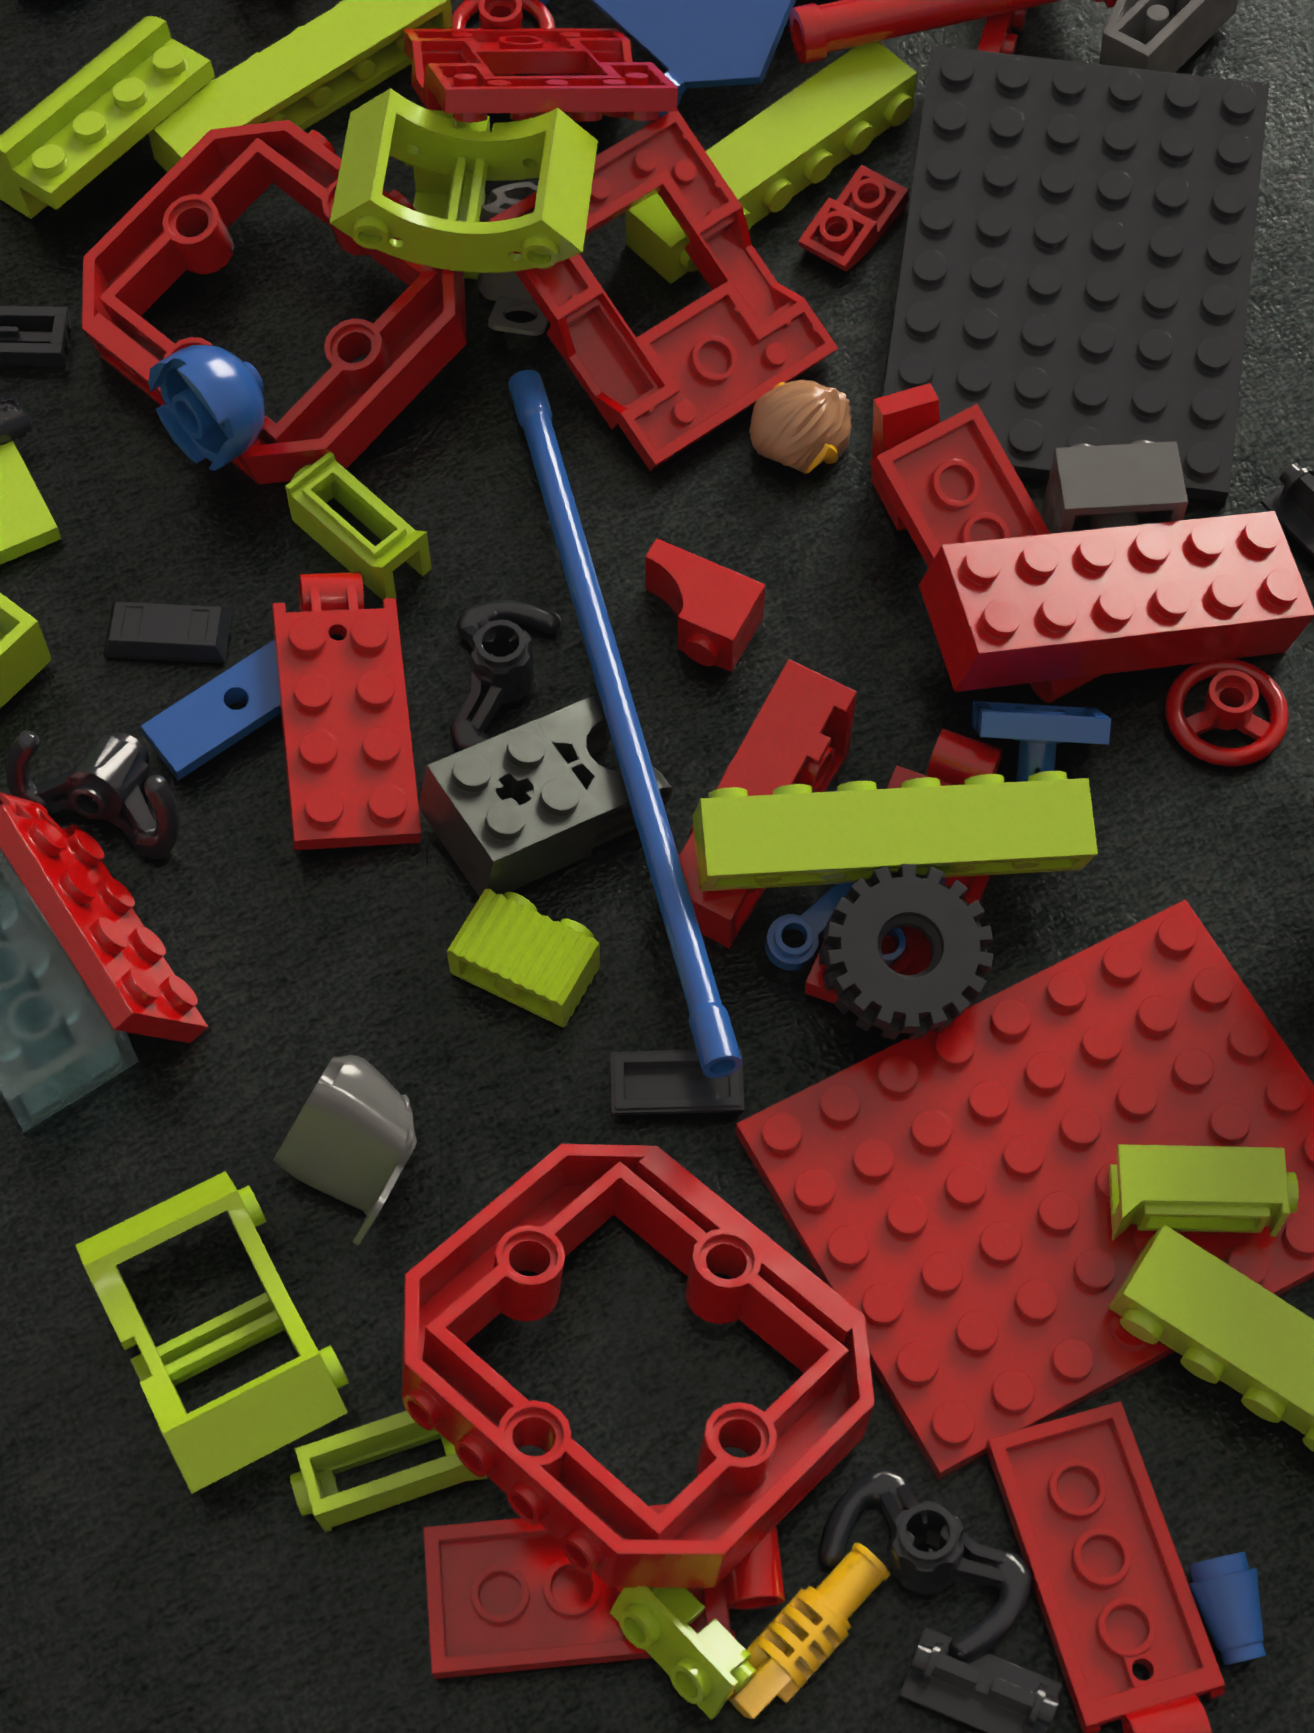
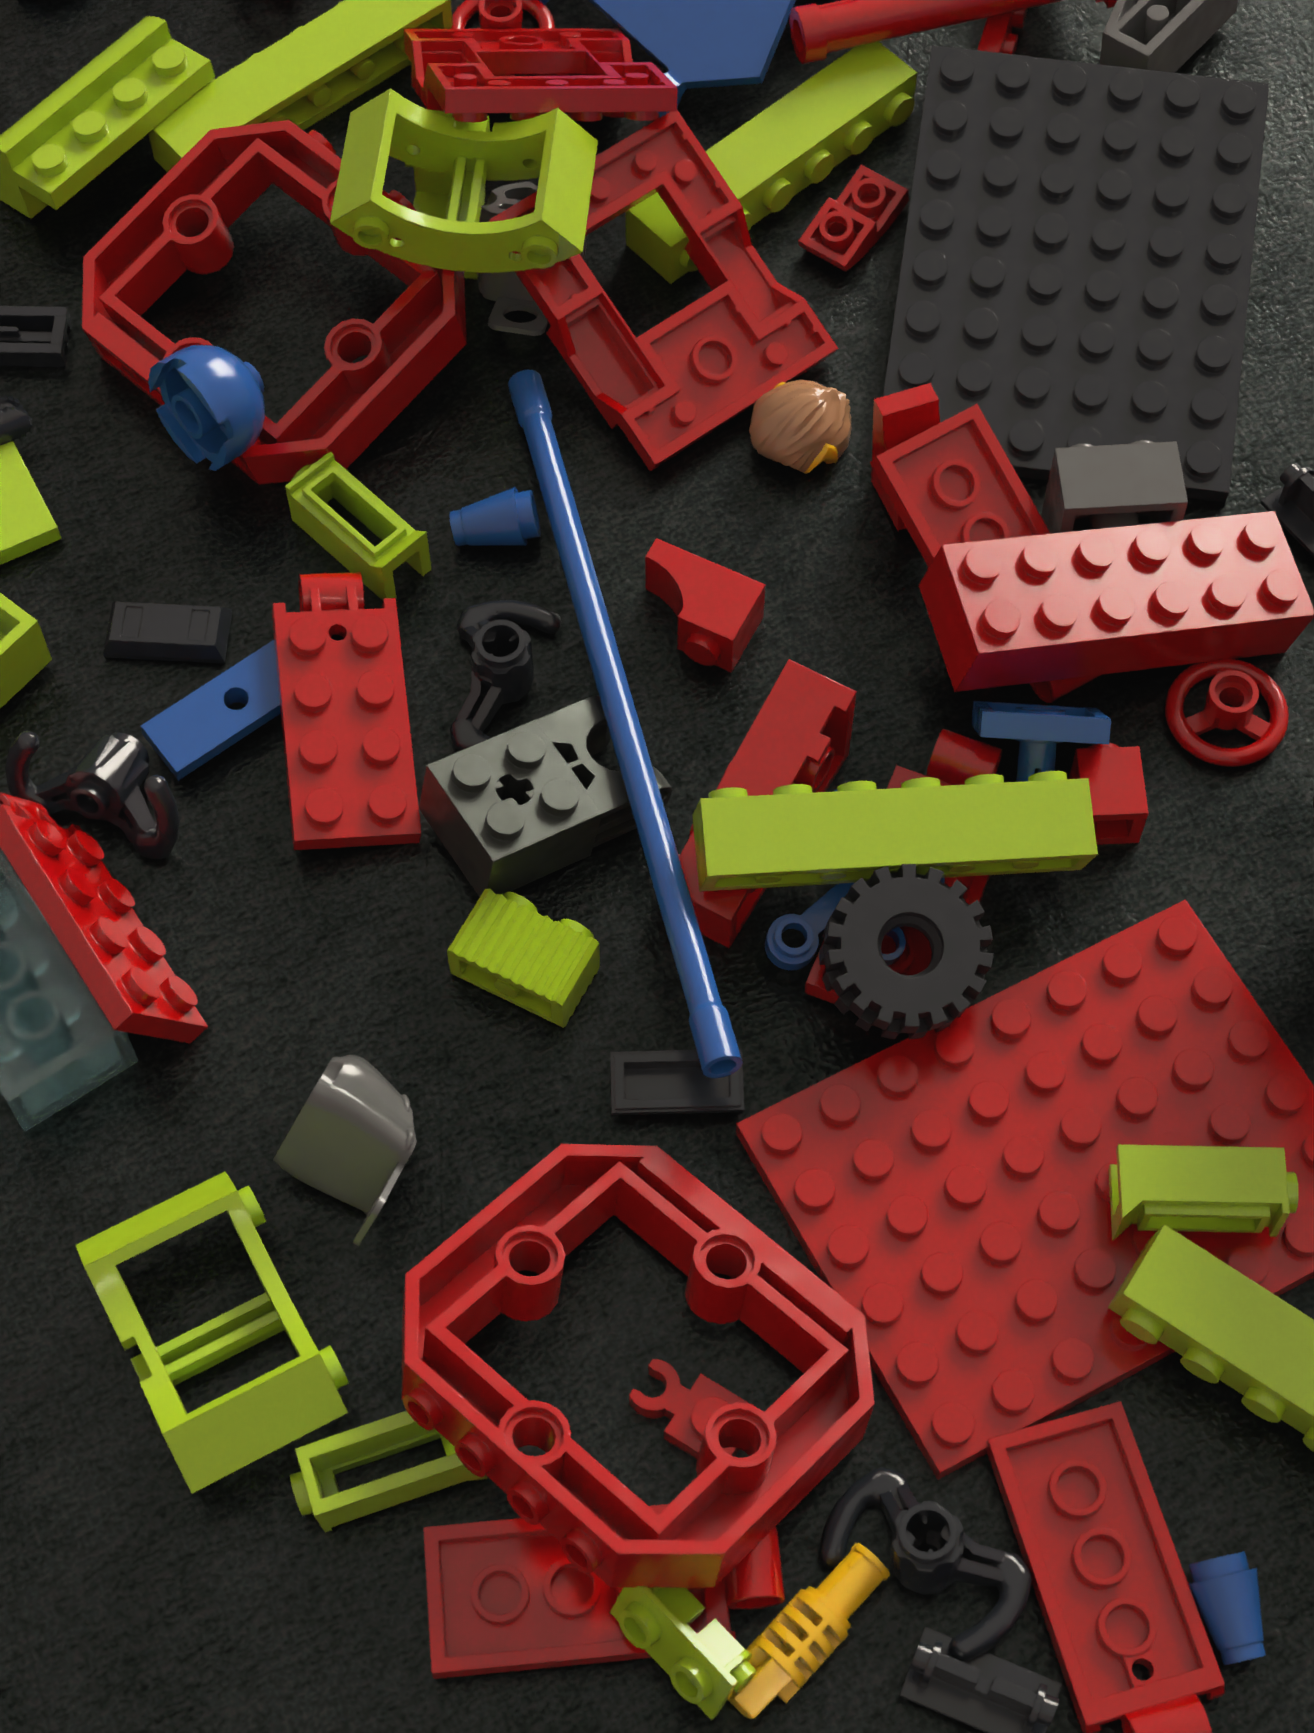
none -> blue cone [450,487,541,547]
none -> red plate [629,1359,754,1459]
none -> red brick [1068,743,1149,844]

